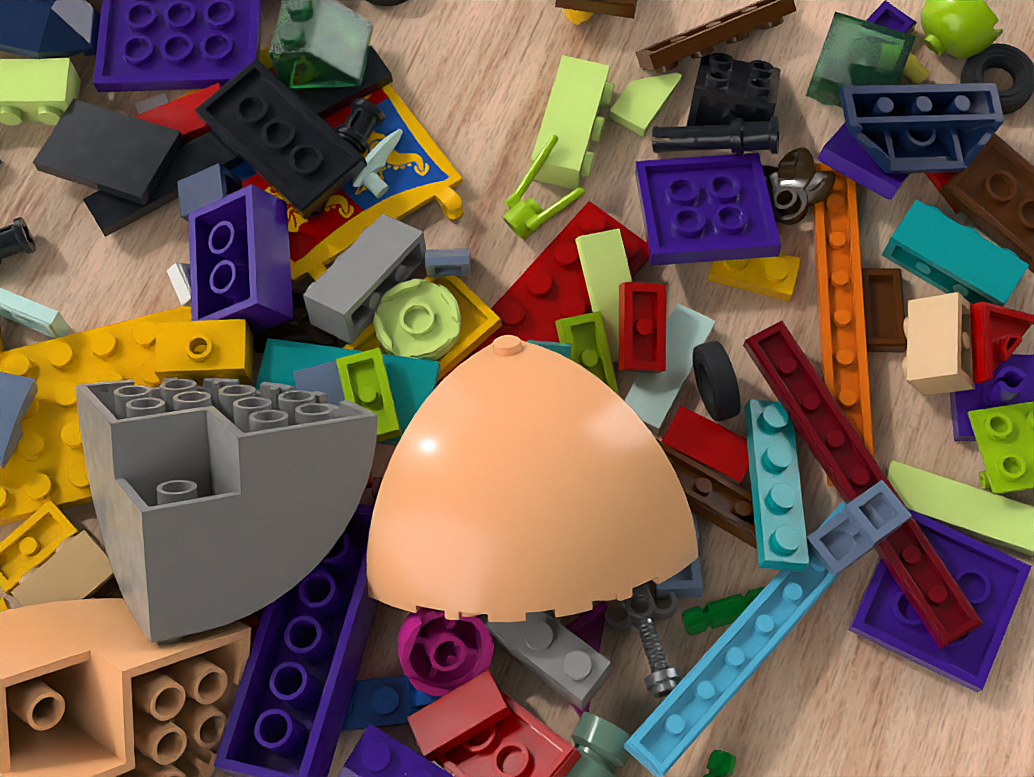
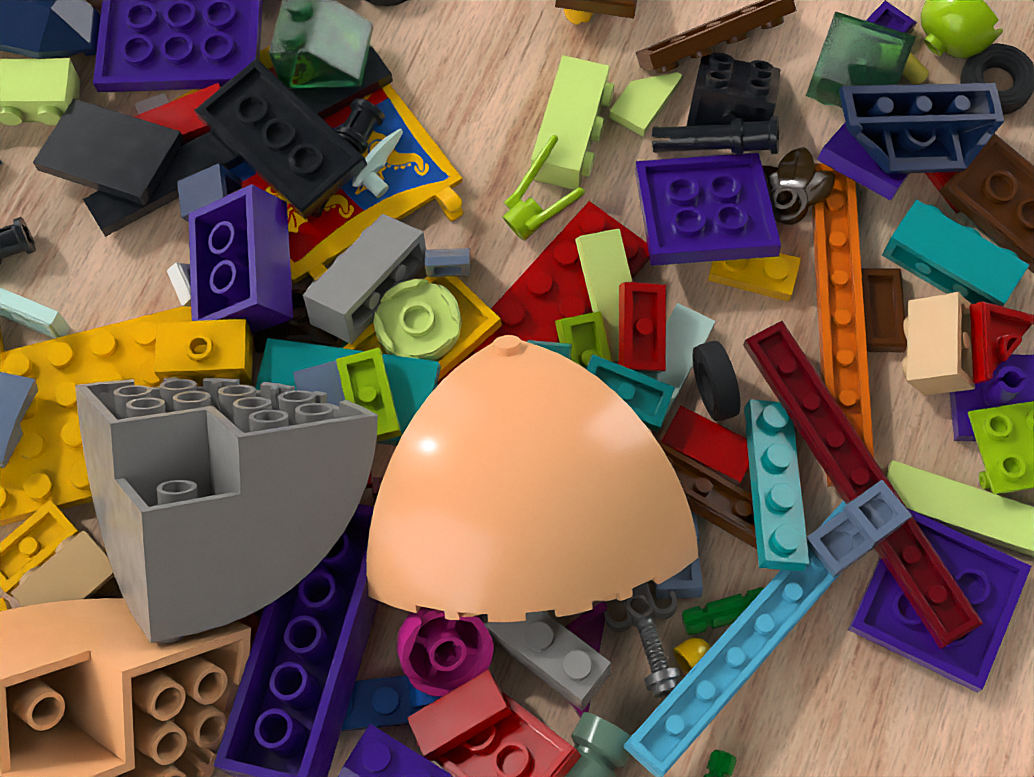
none -> teal plate [586,354,675,431]
none -> yellow hinge [673,638,711,674]

